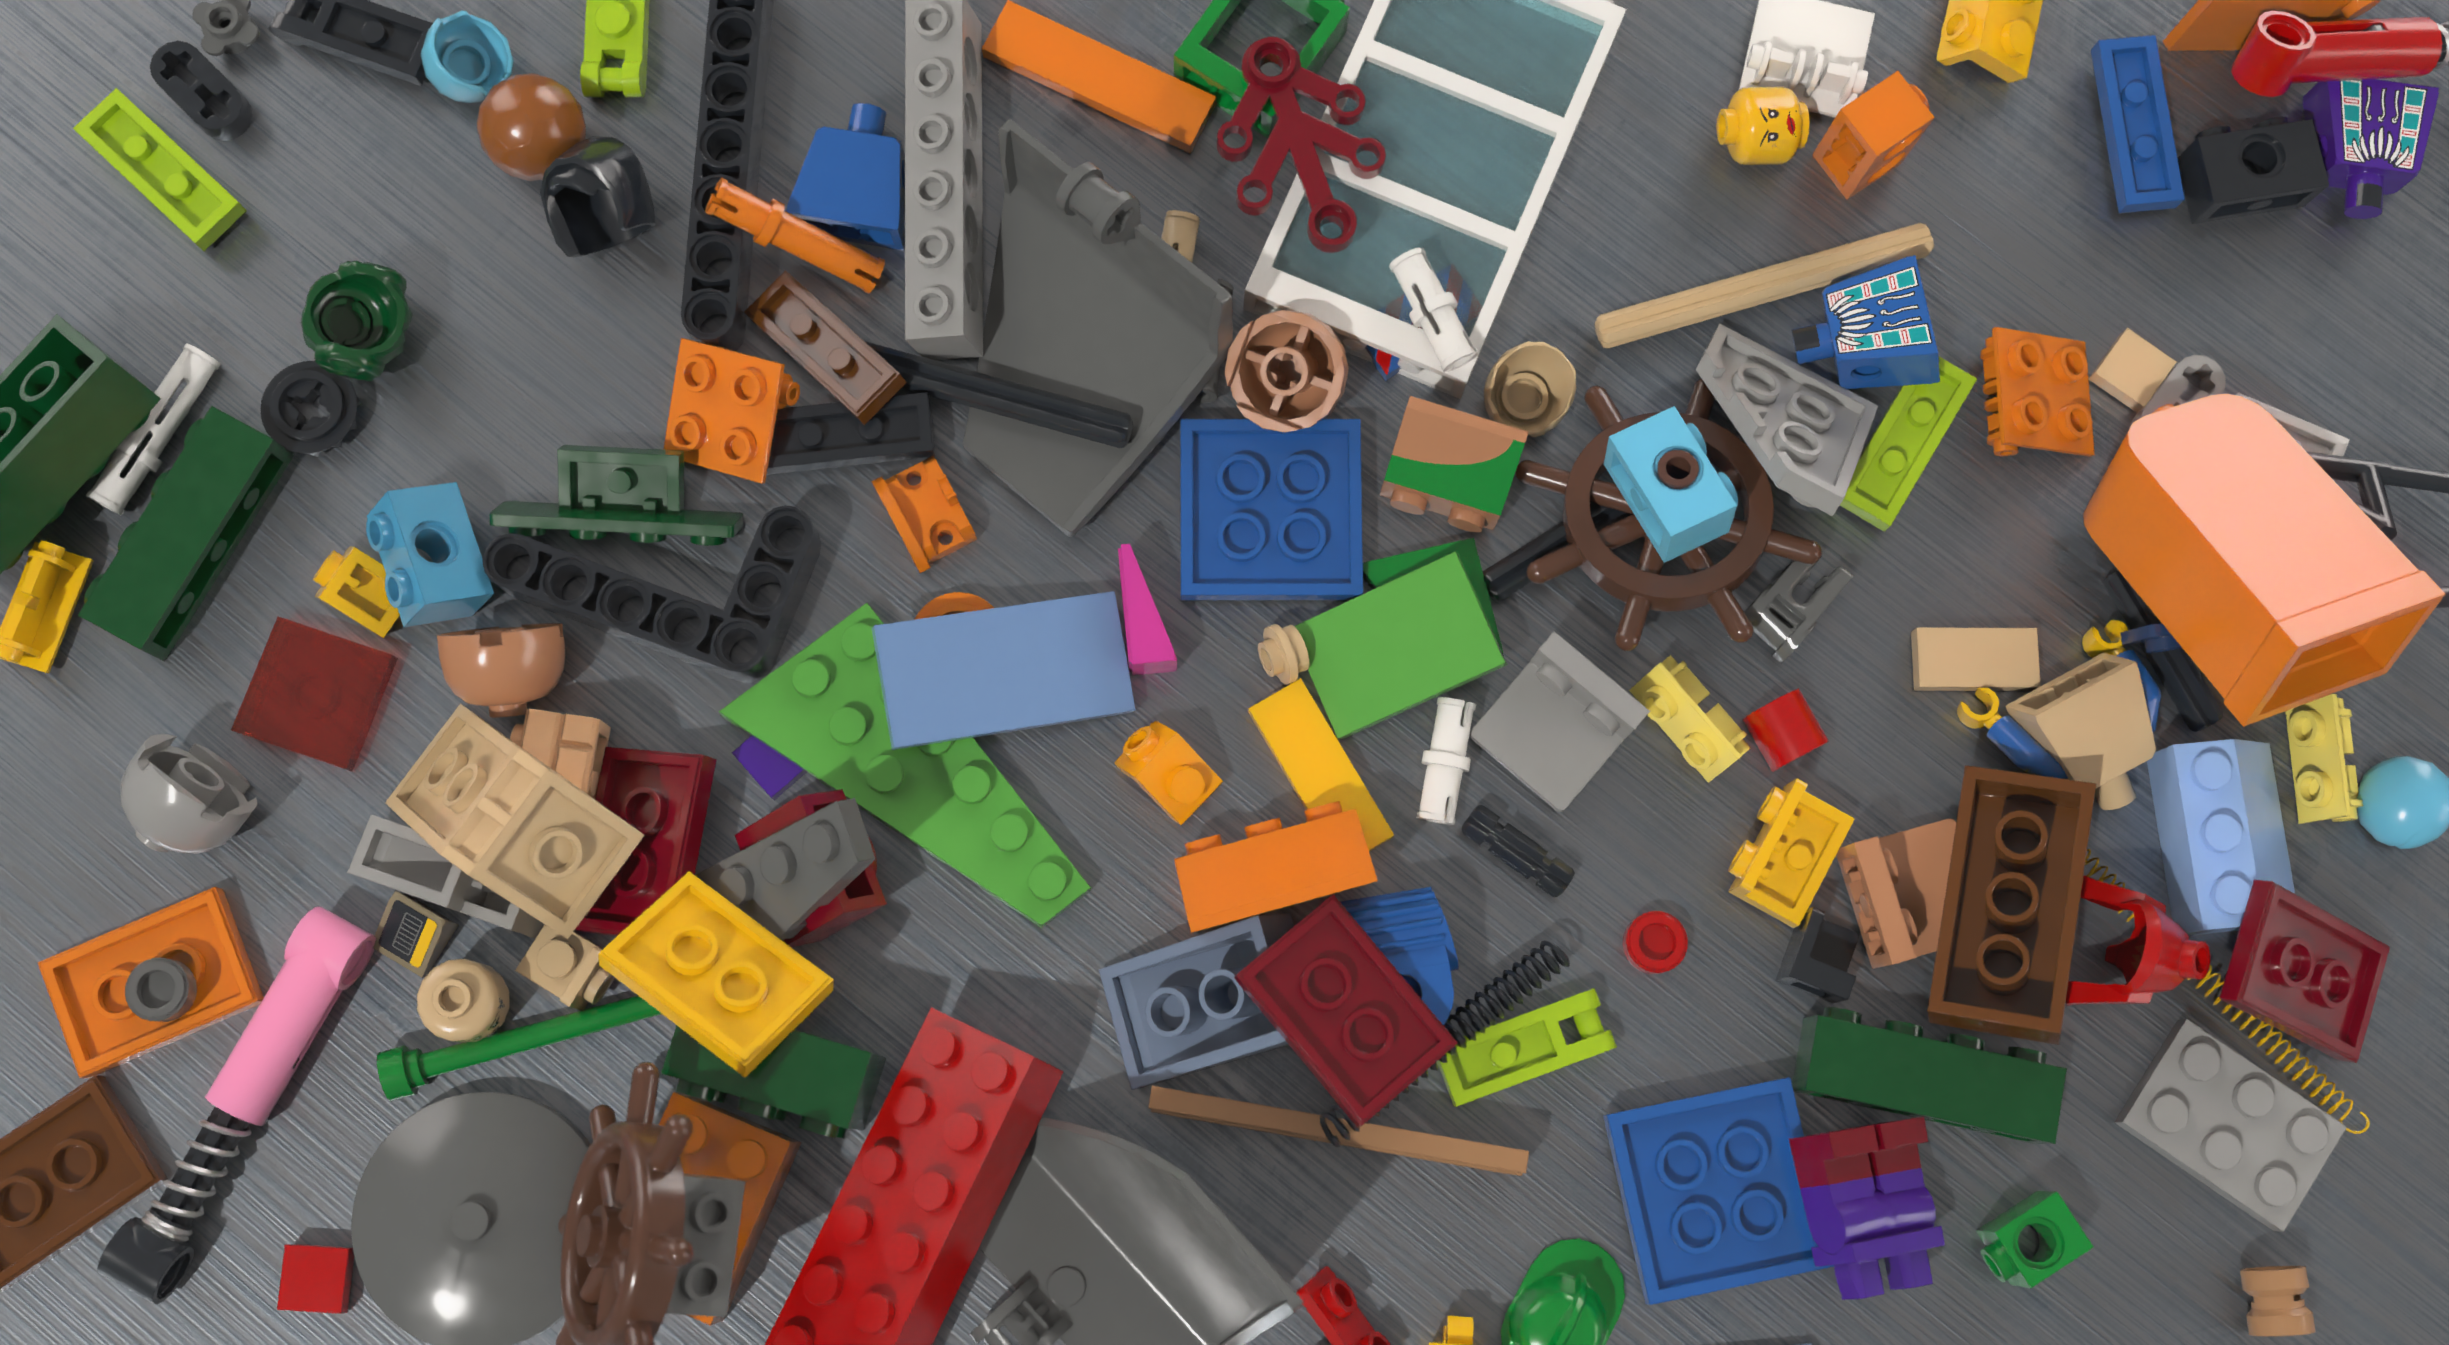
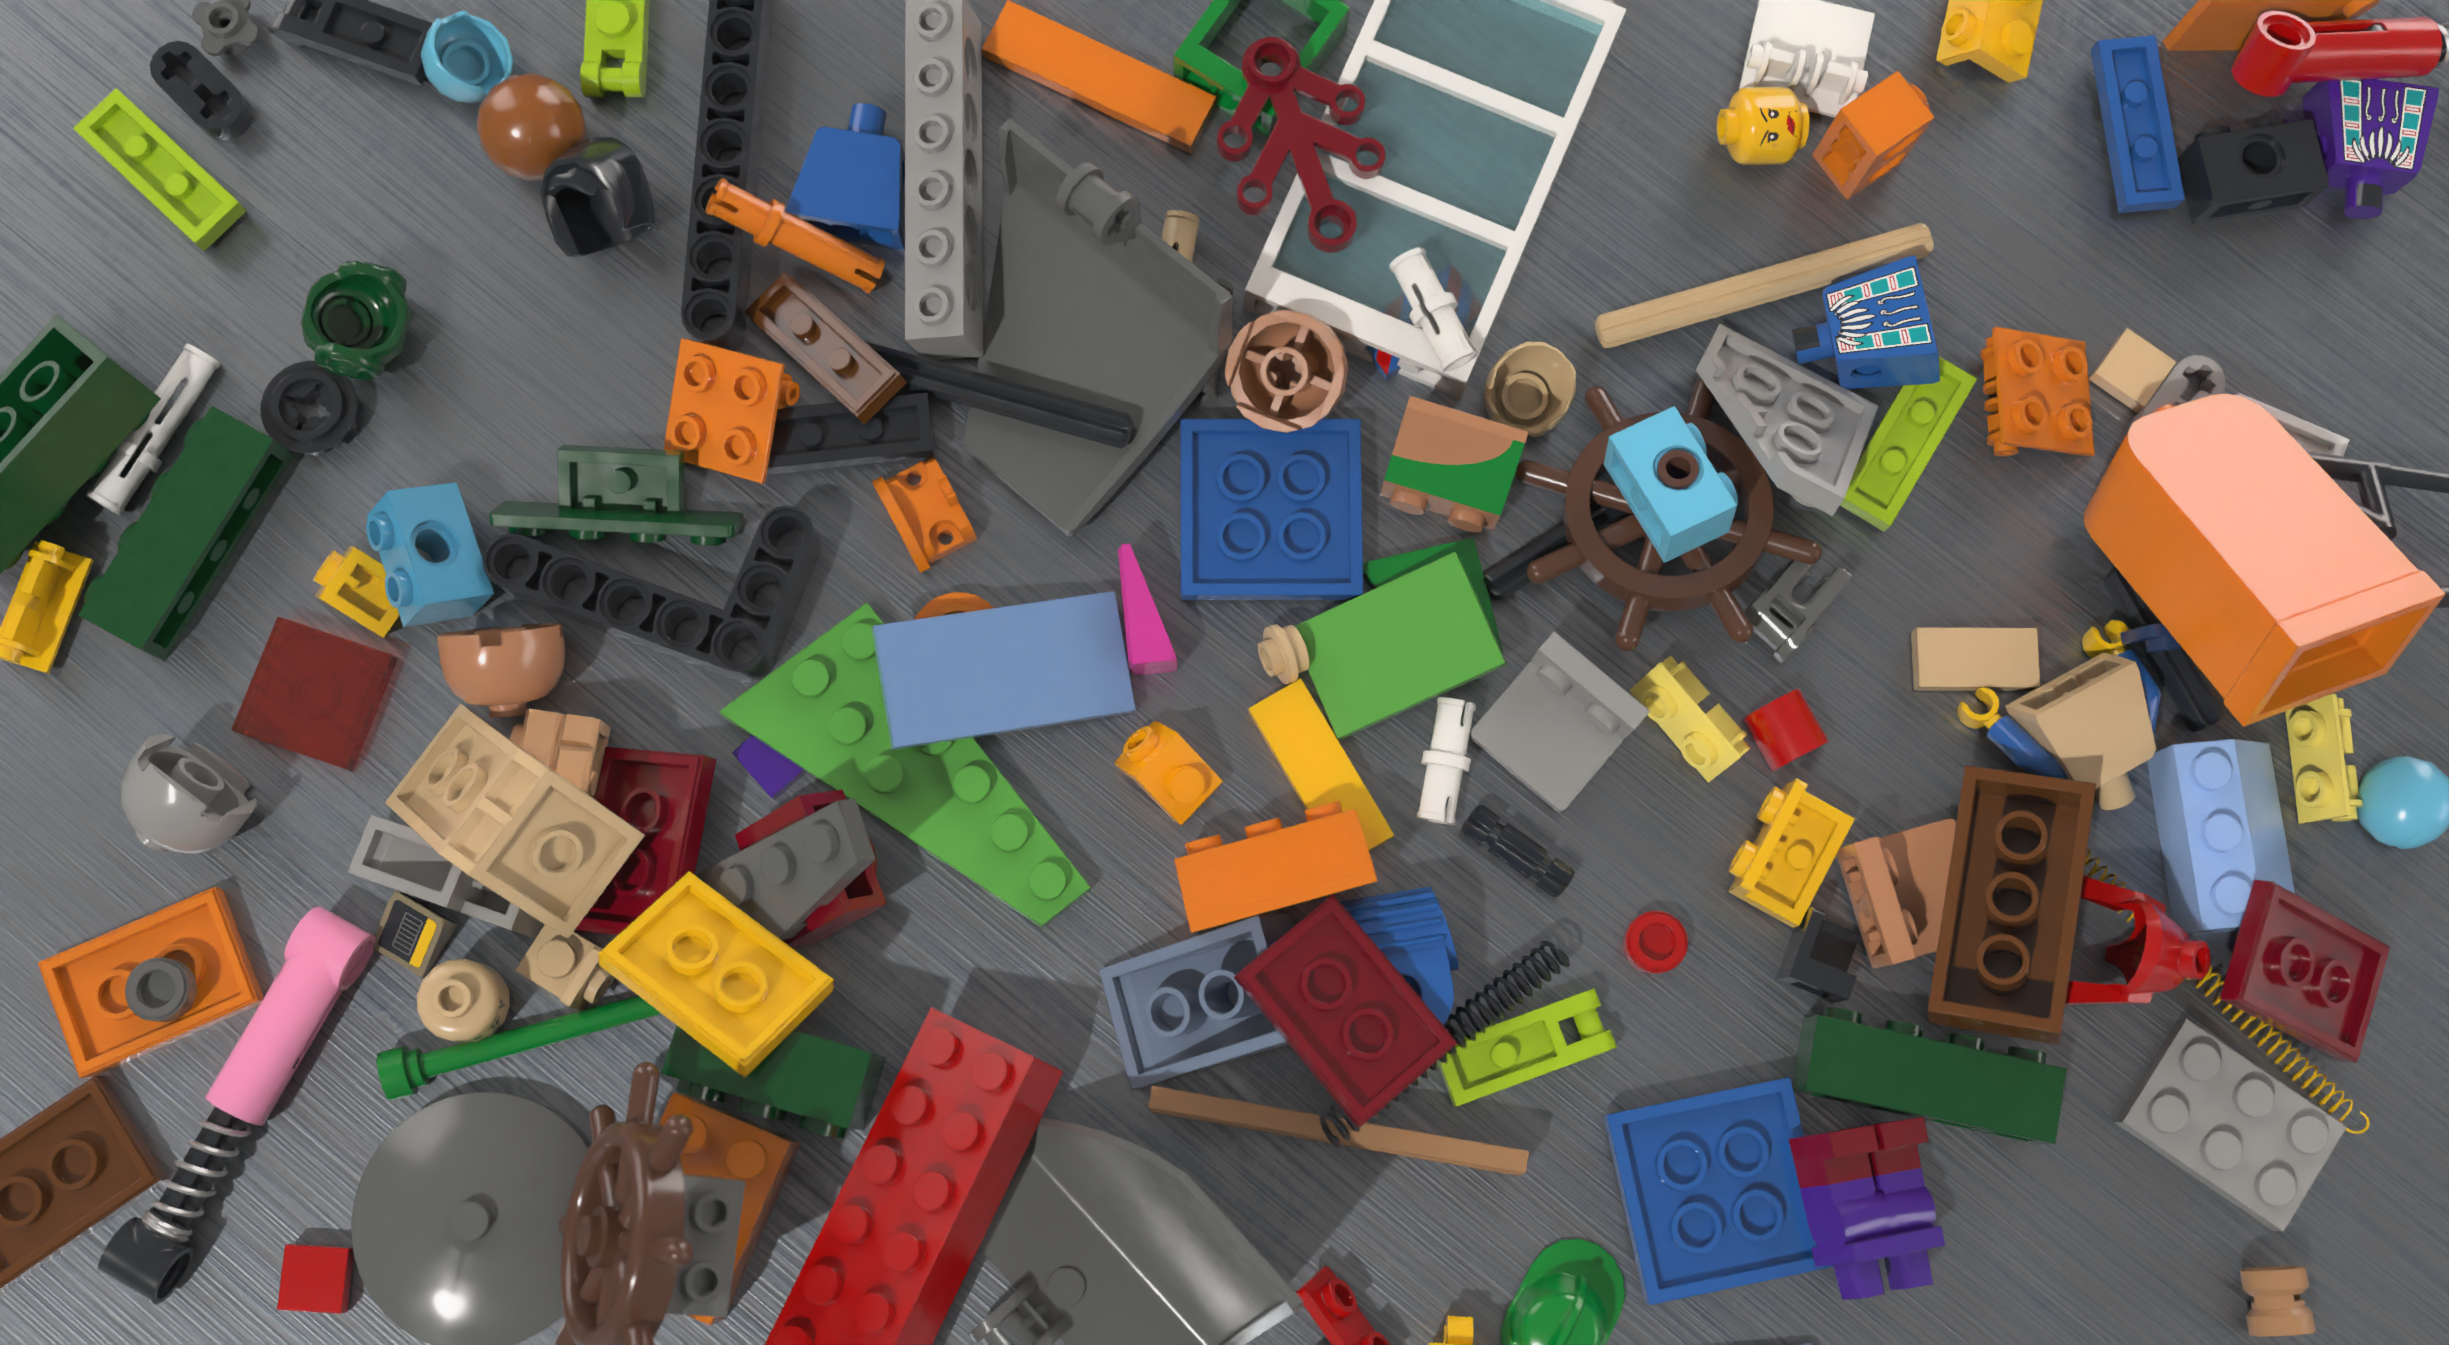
green brick [1976,1191,2094,1288] -> none

